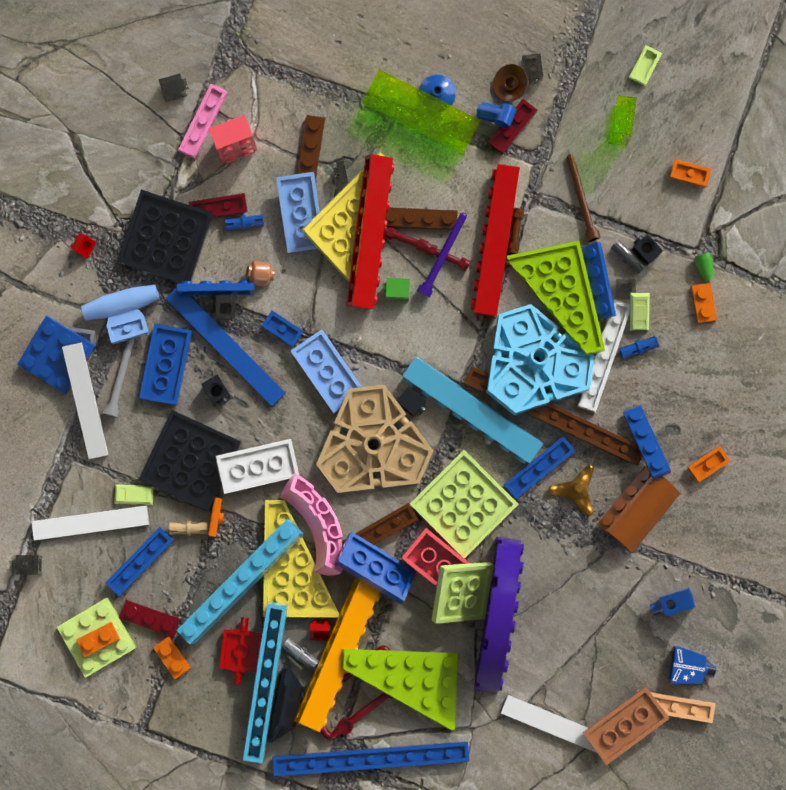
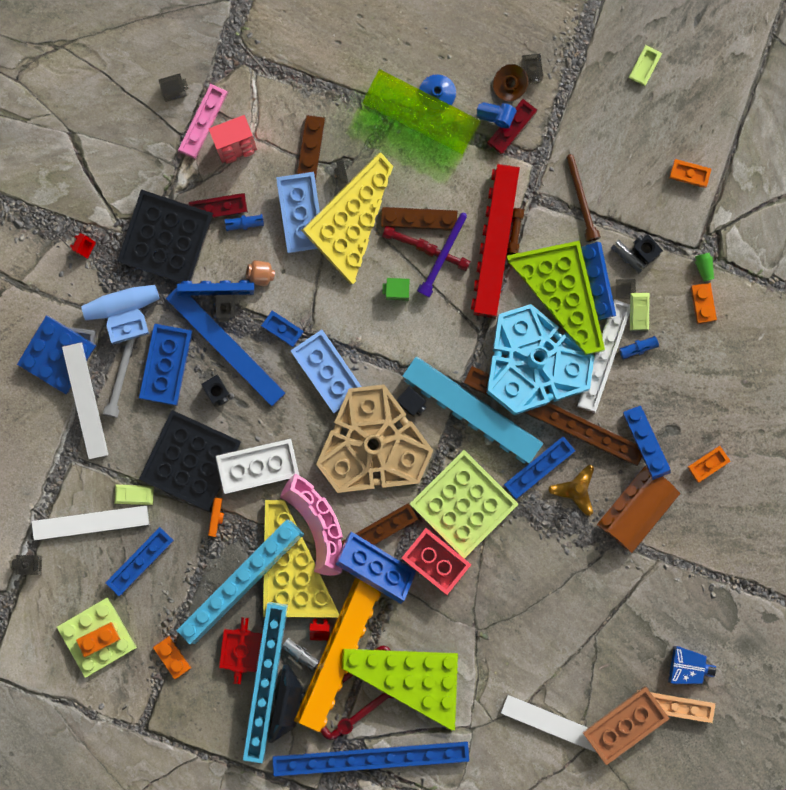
dark red plate [119,600,181,637] -> none
tan pin [169,521,209,536] -> none
red brick [346,154,394,310] -> none
yellowish green plate [432,562,494,624] -> none
dark purple brick [474,536,524,694] -> none
clear neon green panel [608,95,637,146] -> none
blue torso [650,587,696,616] -> none

